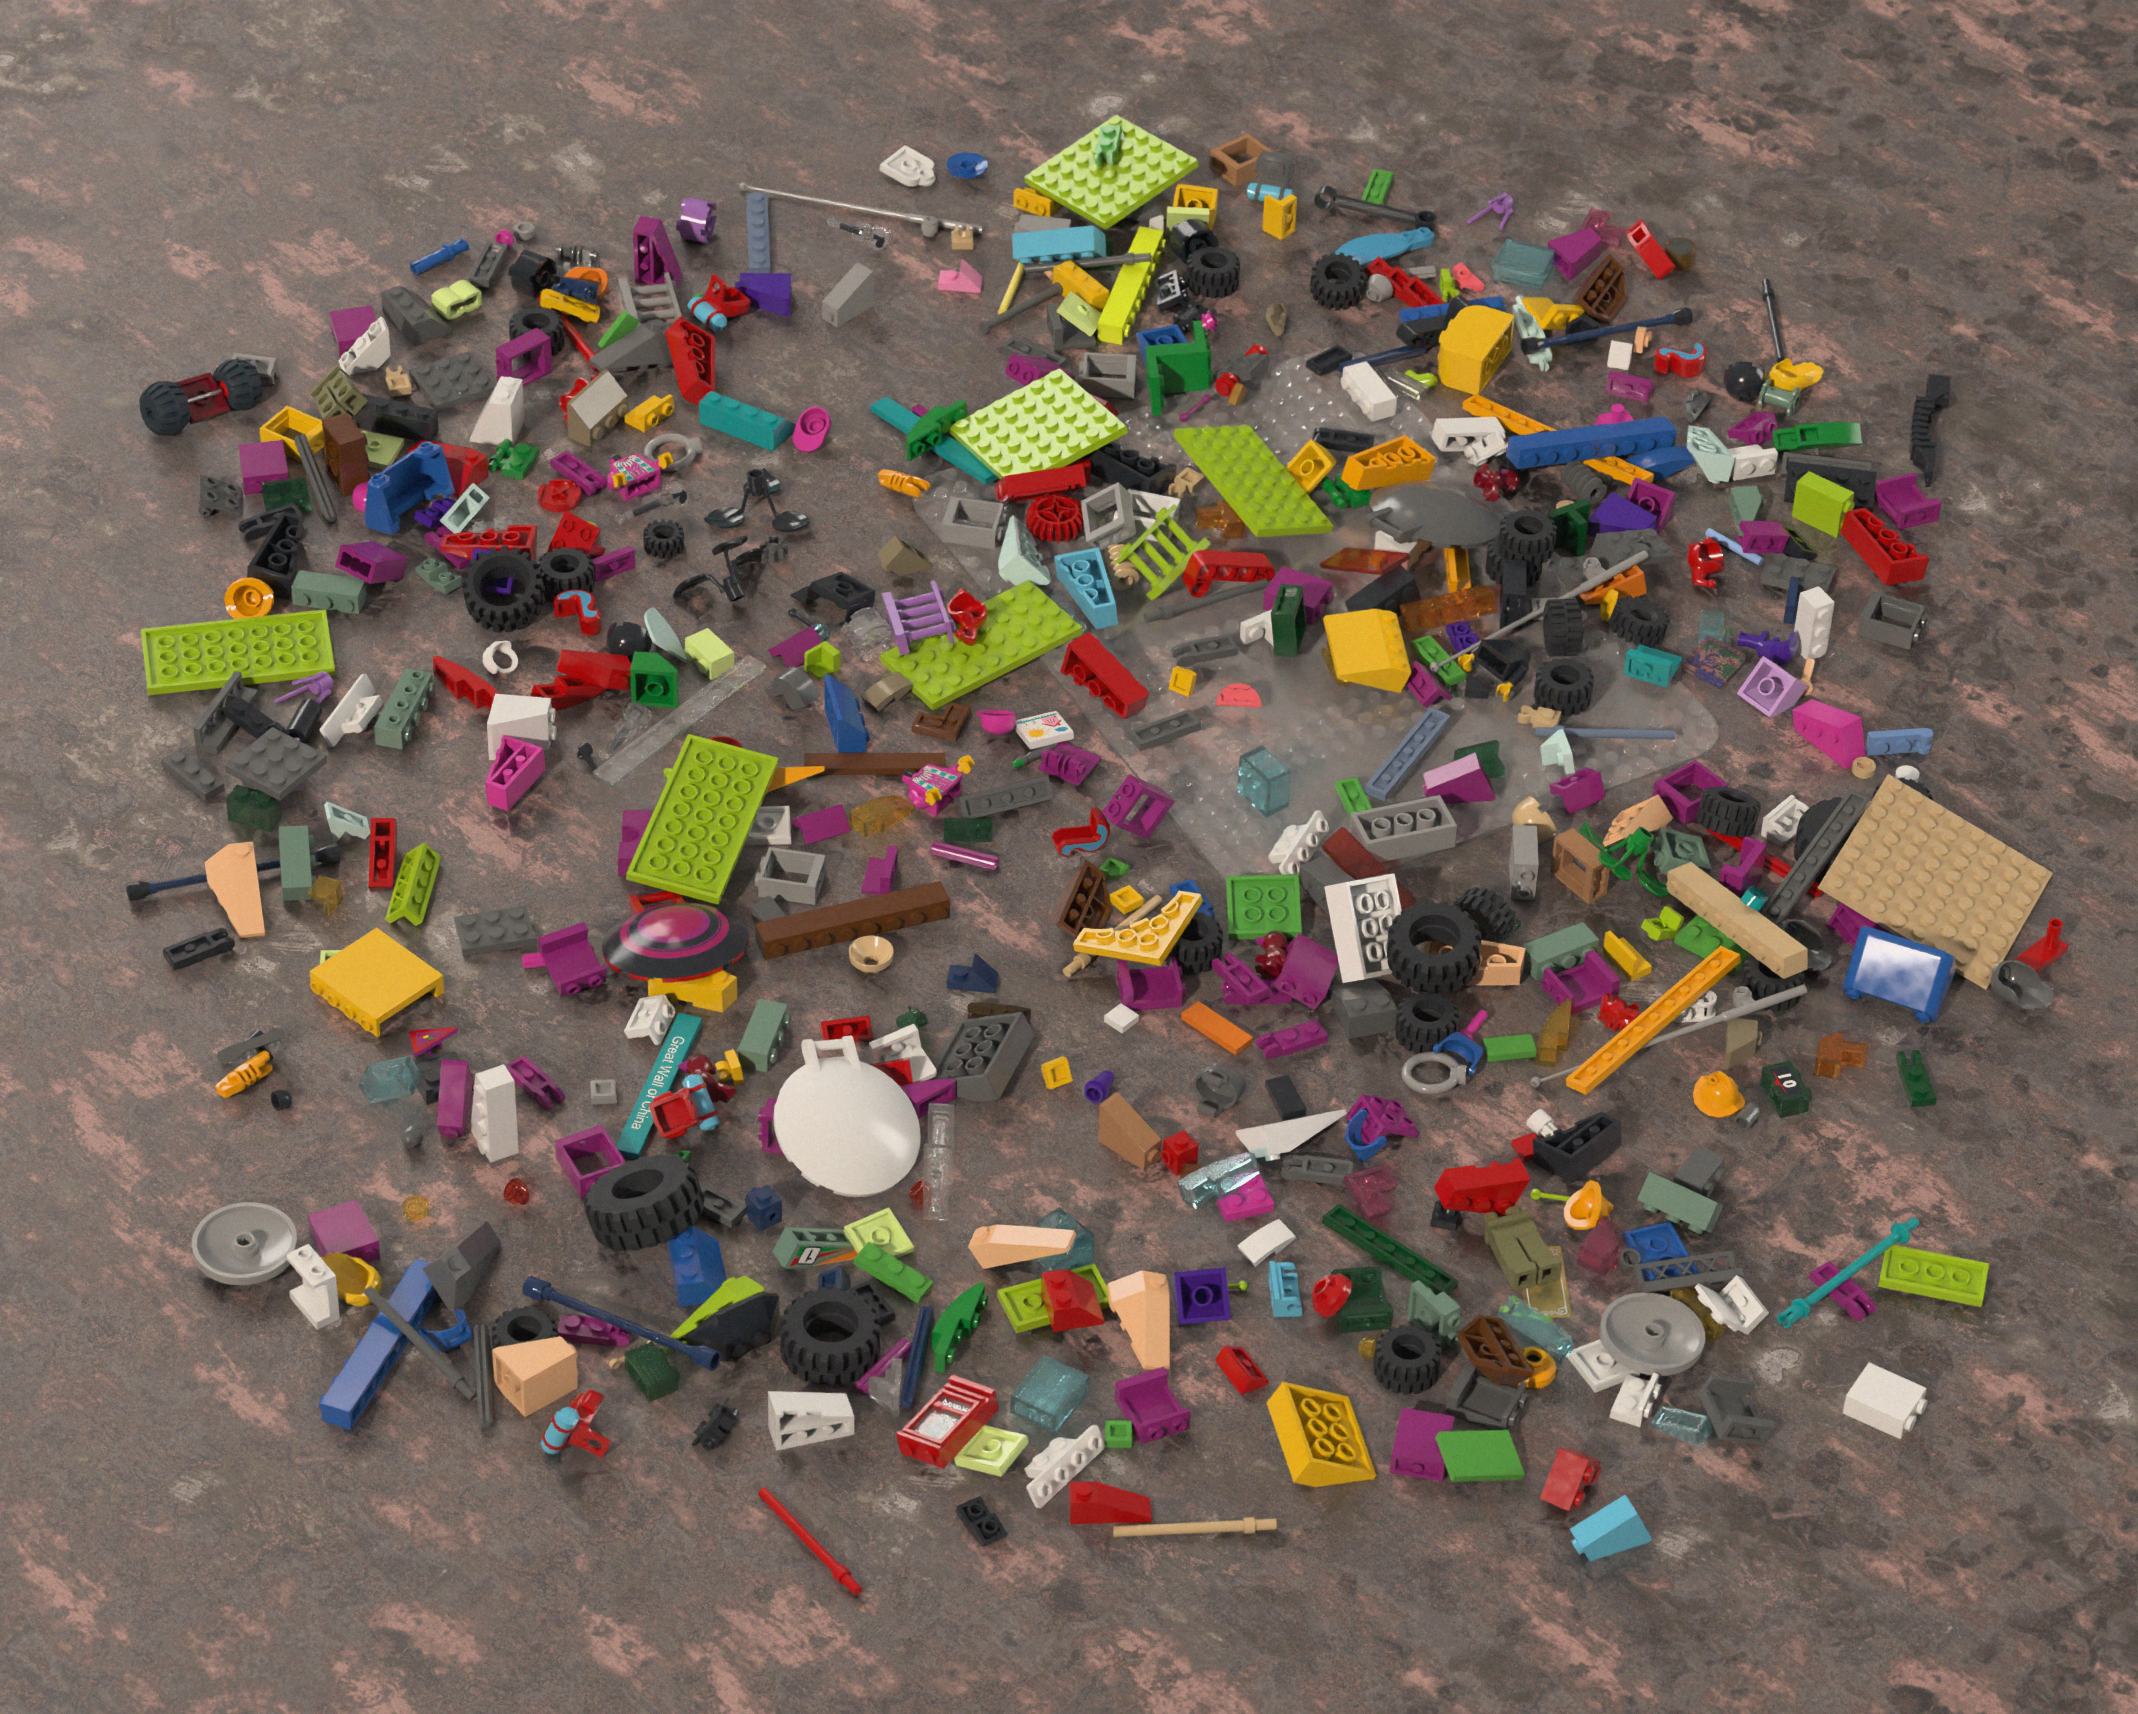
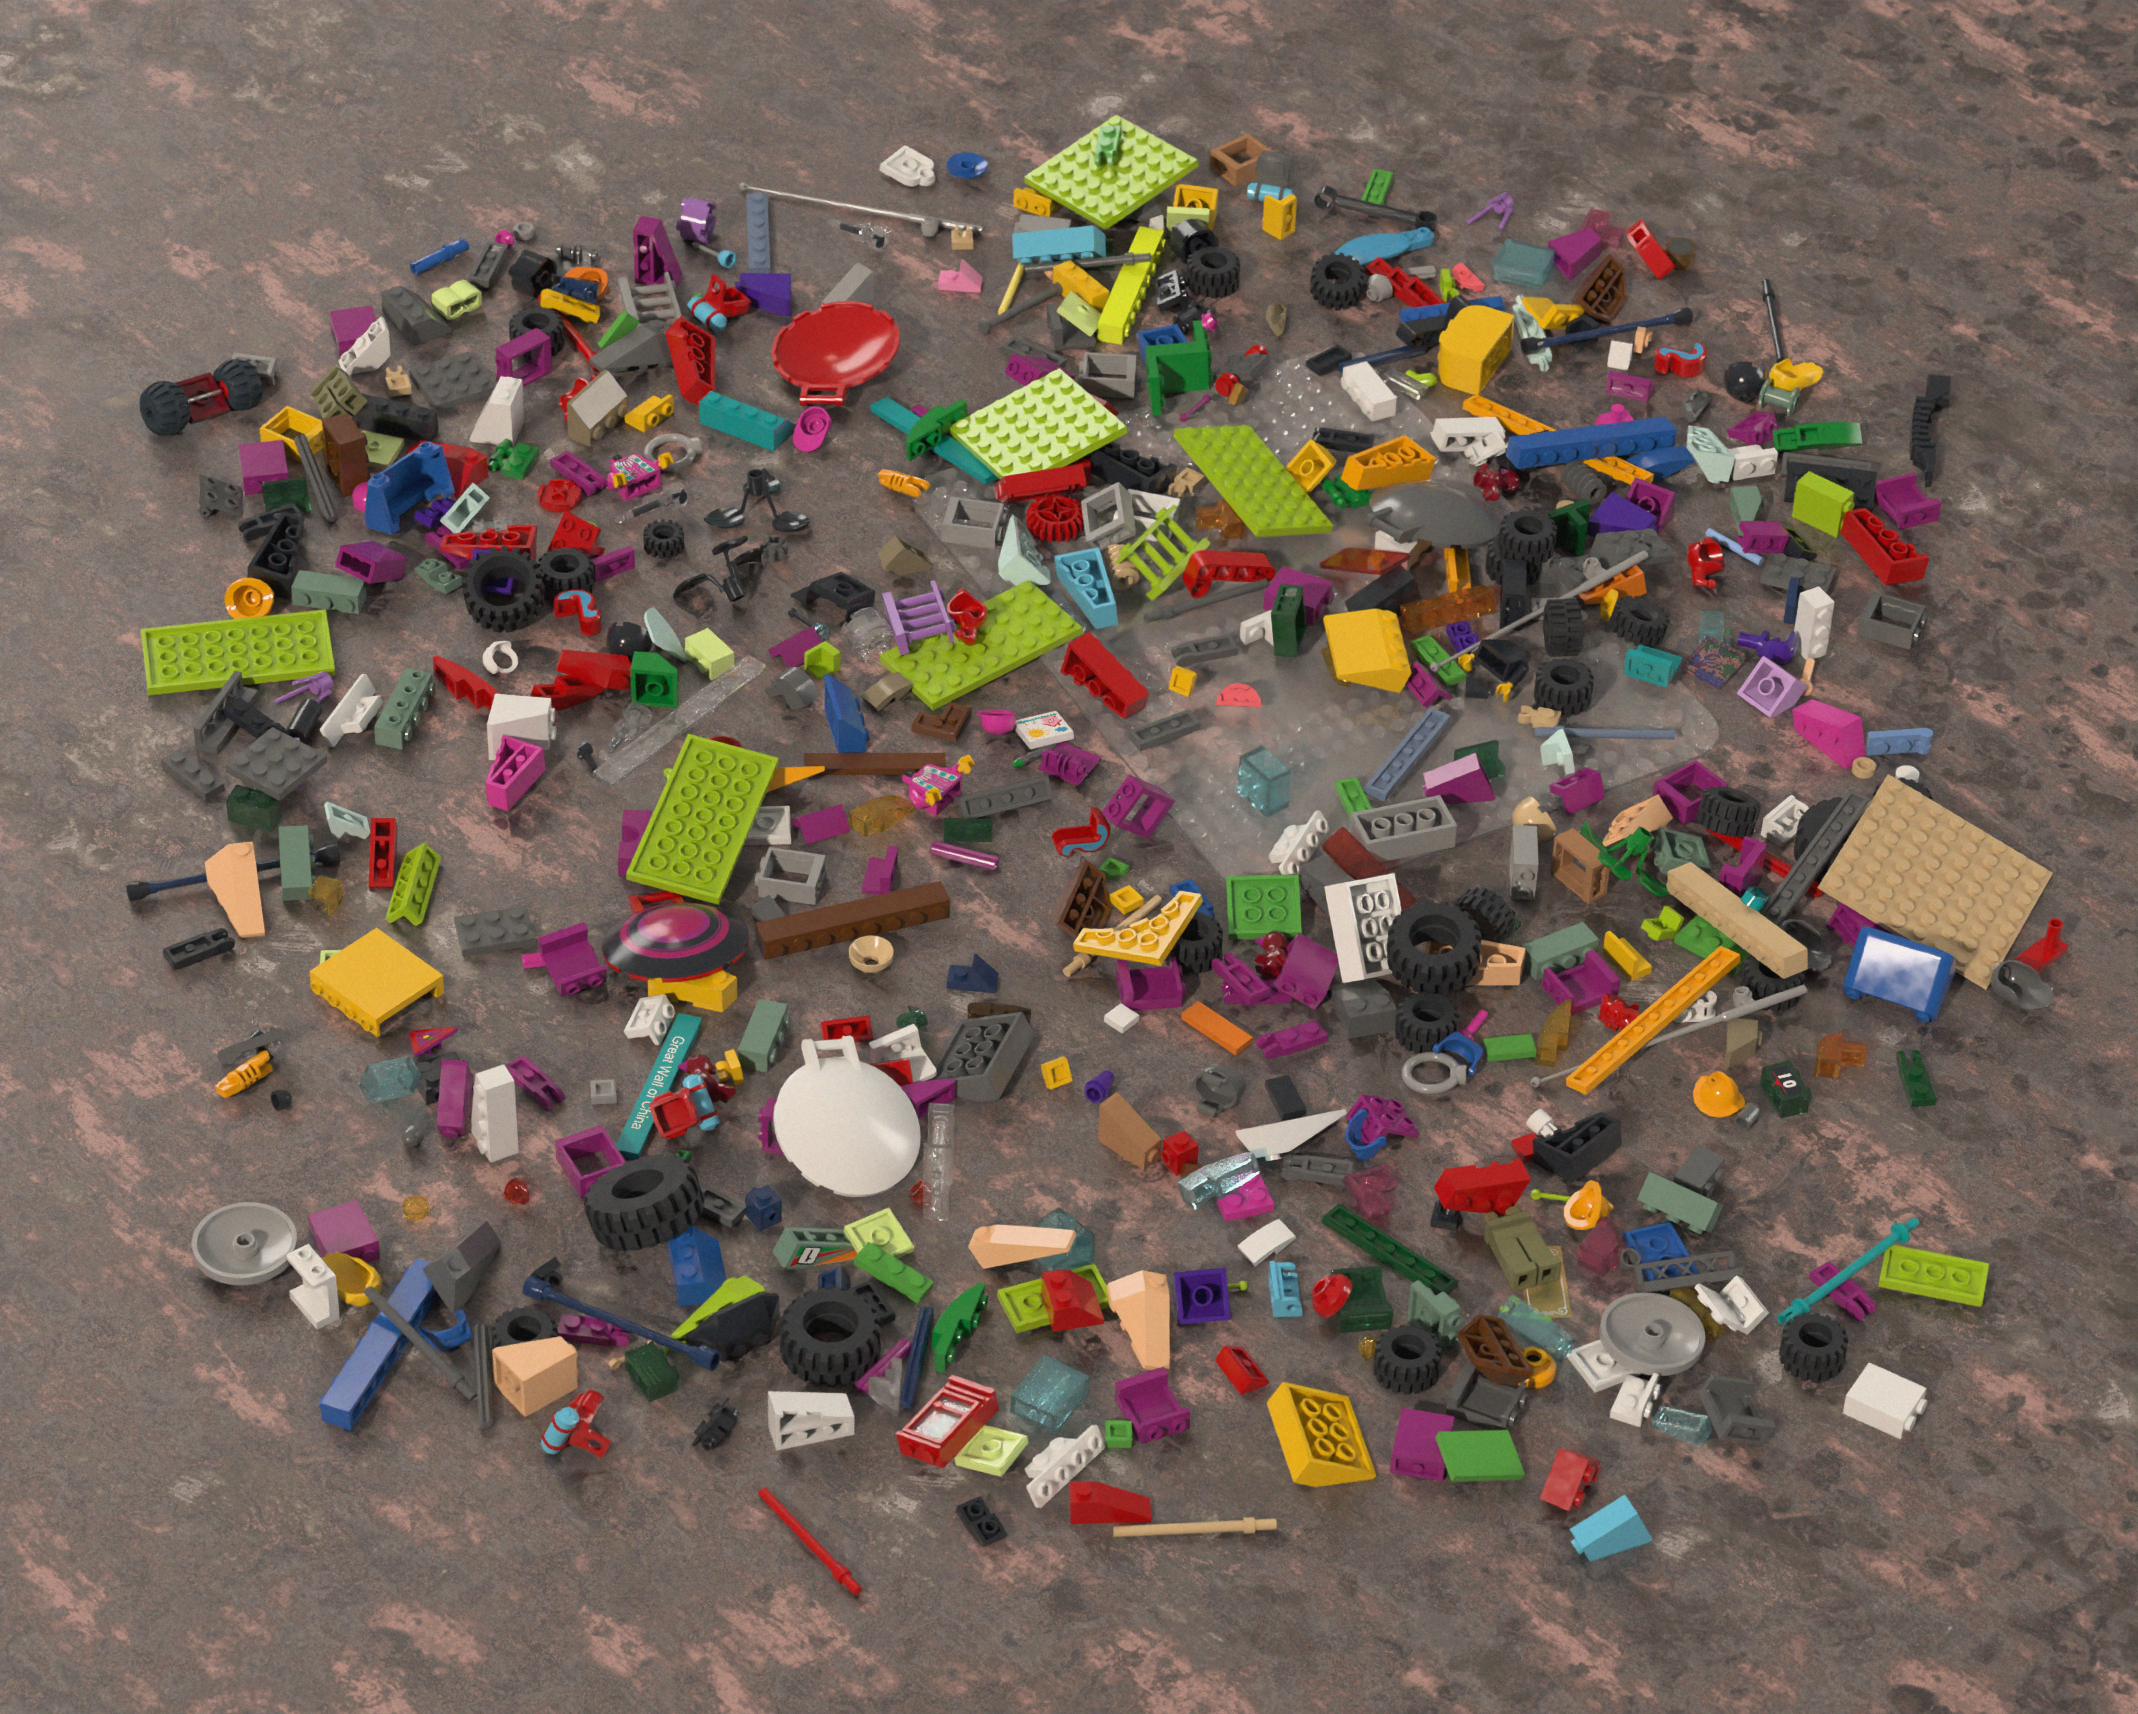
none -> black tile [530,1257,563,1288]
none -> medium azure hinge [693,241,736,268]
none -> red dish [771,301,900,406]
none -> black tyre [1779,1312,1848,1382]

